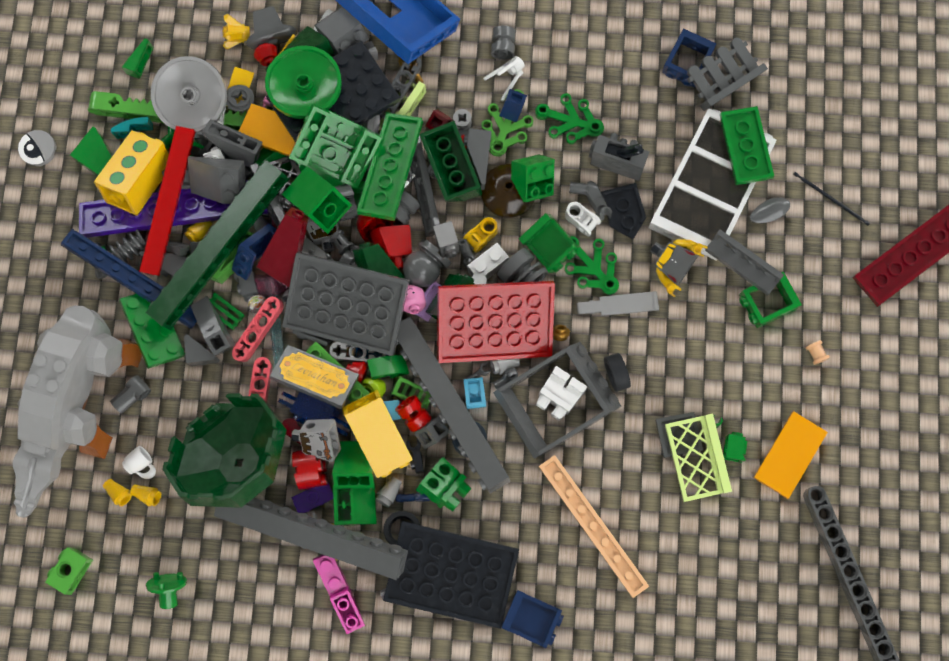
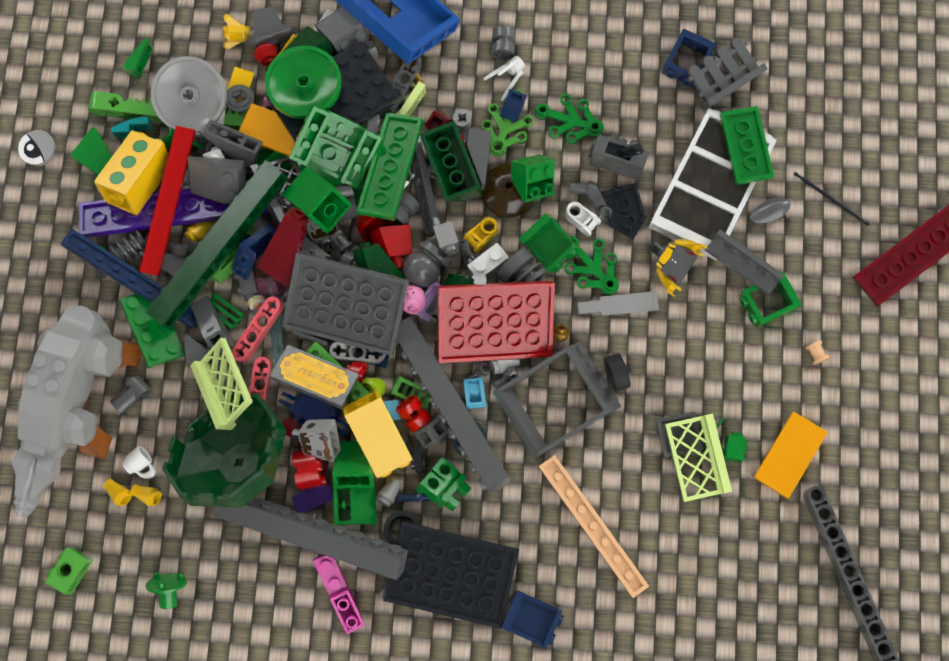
green slope [367,355,409,379] -> none
white hips [536,366,587,421] -> none
none -> yellowish green fence [190,338,253,430]

